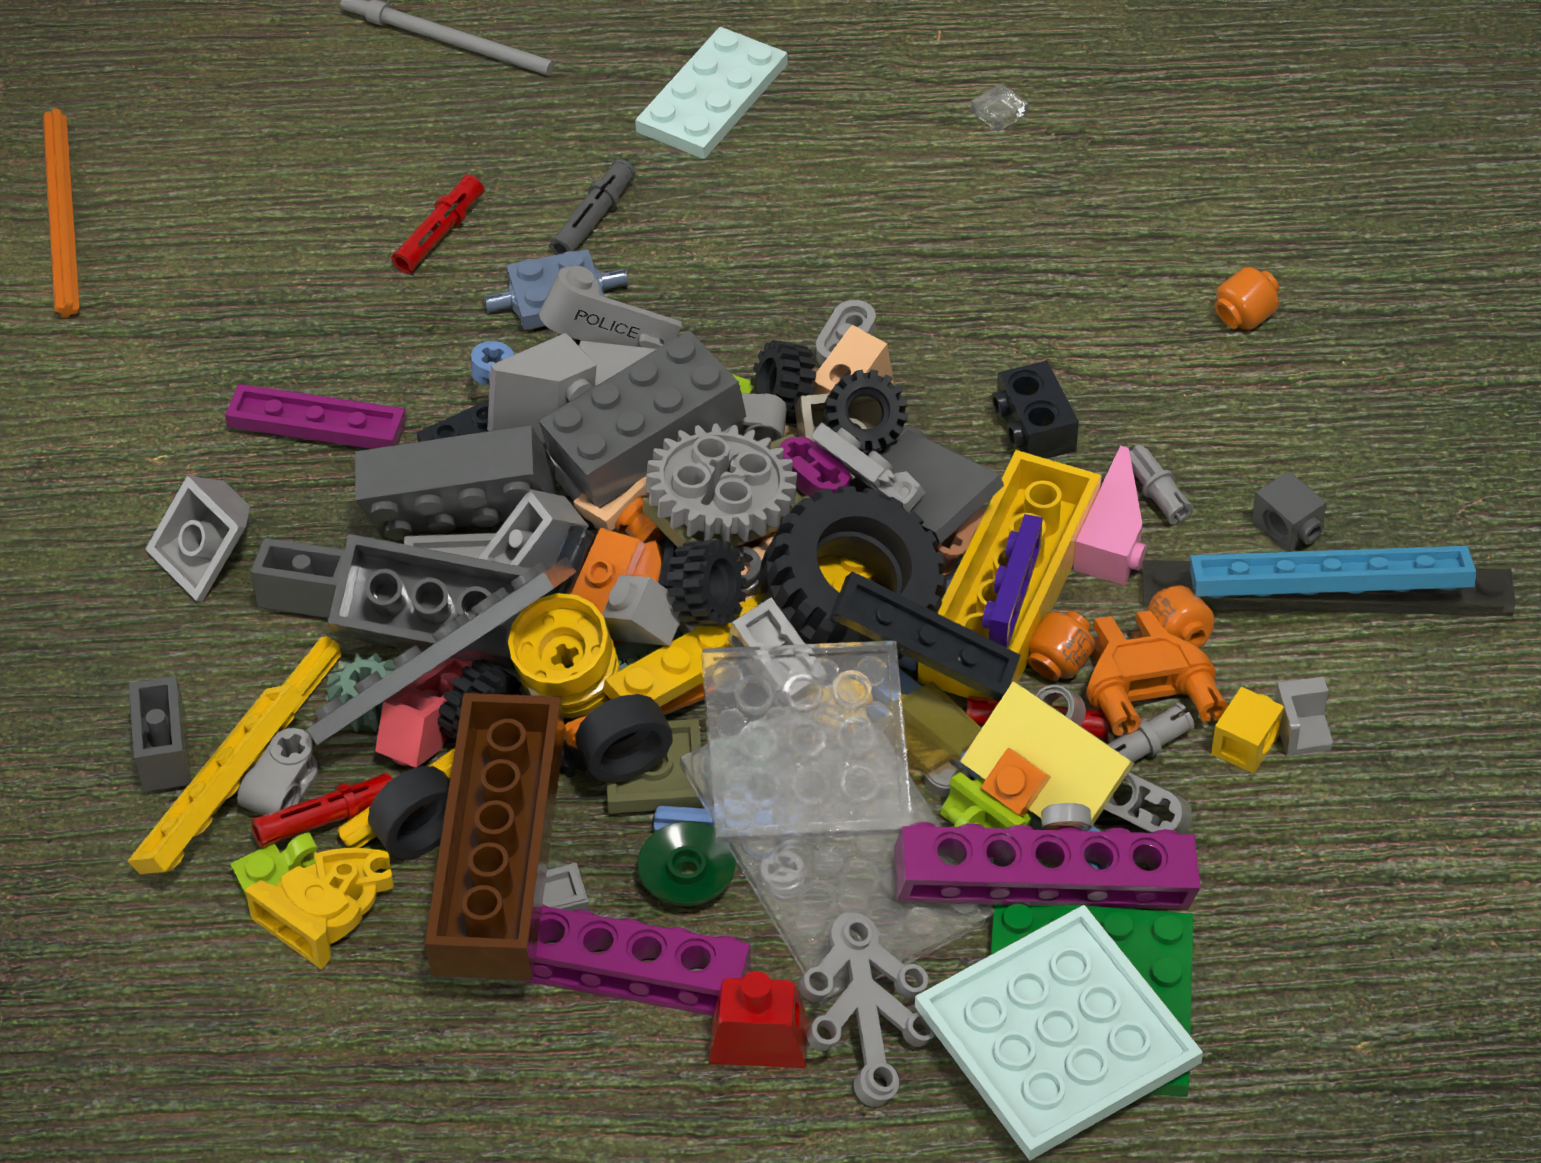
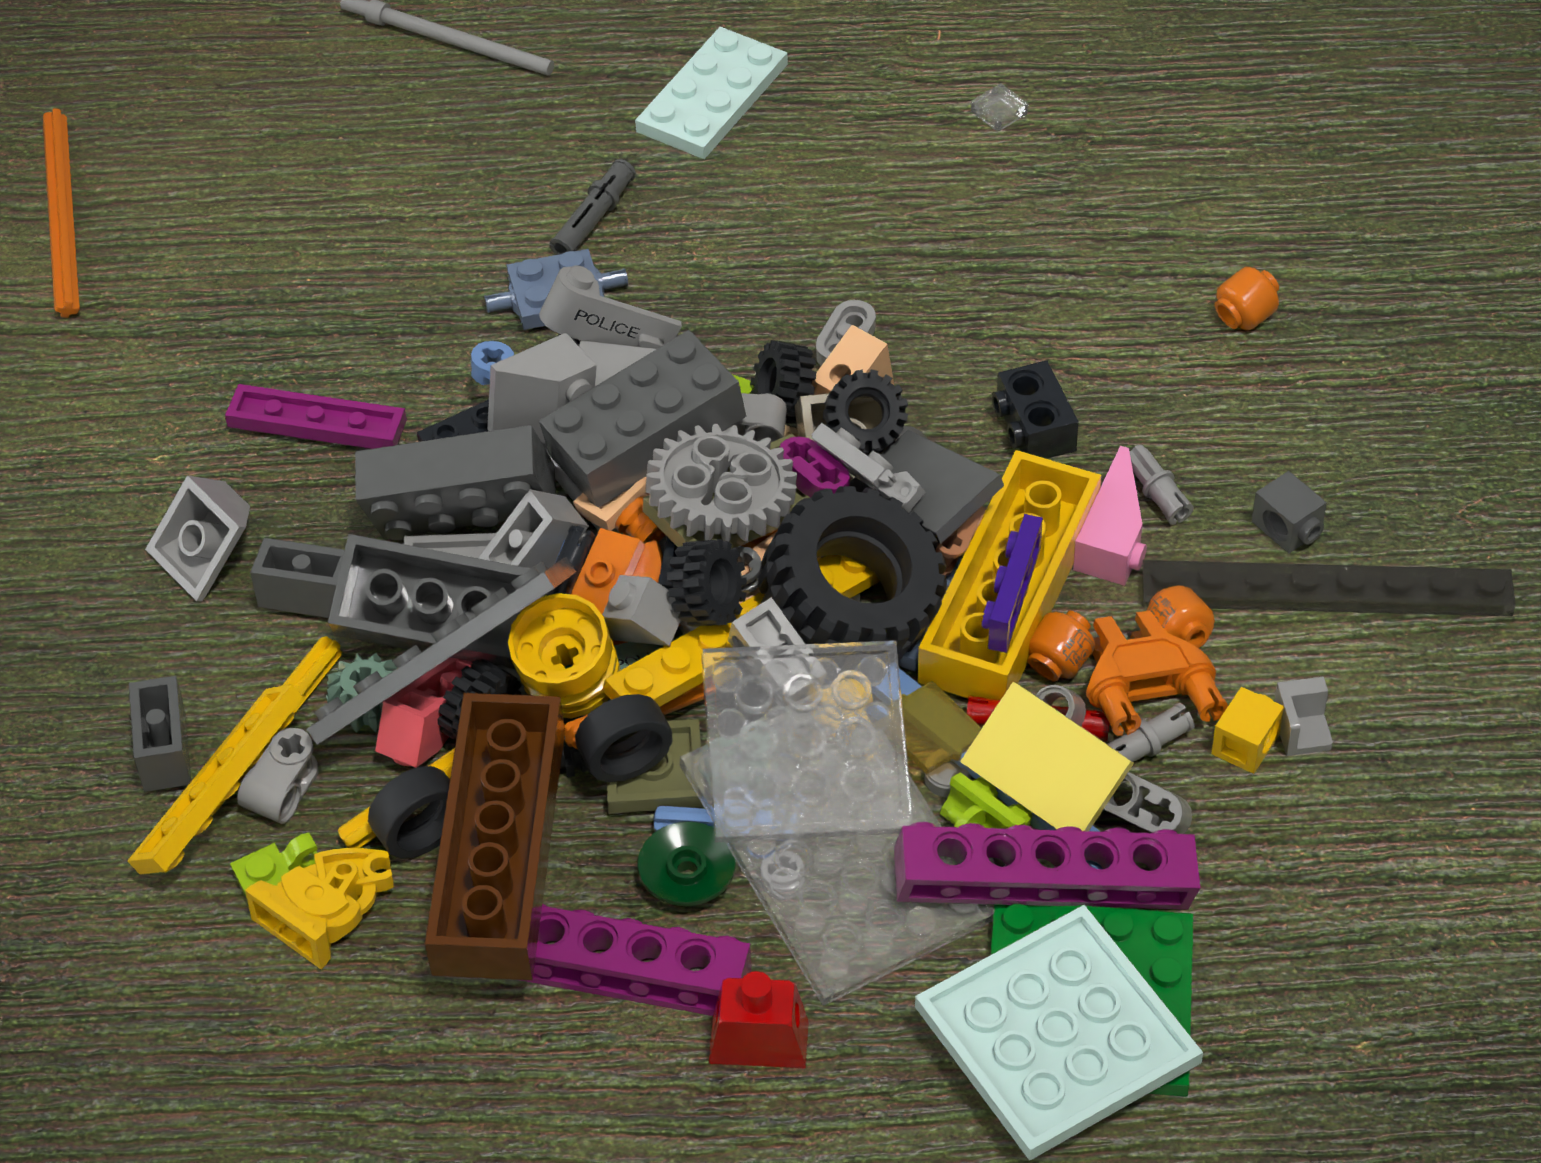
red pin [251,773,392,848] -> none
red pin [391,174,485,274] -> none
light grey tile [543,863,590,911] -> none
light grey plant [799,912,935,1107] -> none
black plate [830,571,1021,701] -> none
orange plate [980,748,1051,817] -> none
light grey tile [1041,803,1091,831] -> none
dark azure plate [1190,546,1476,598] -> none

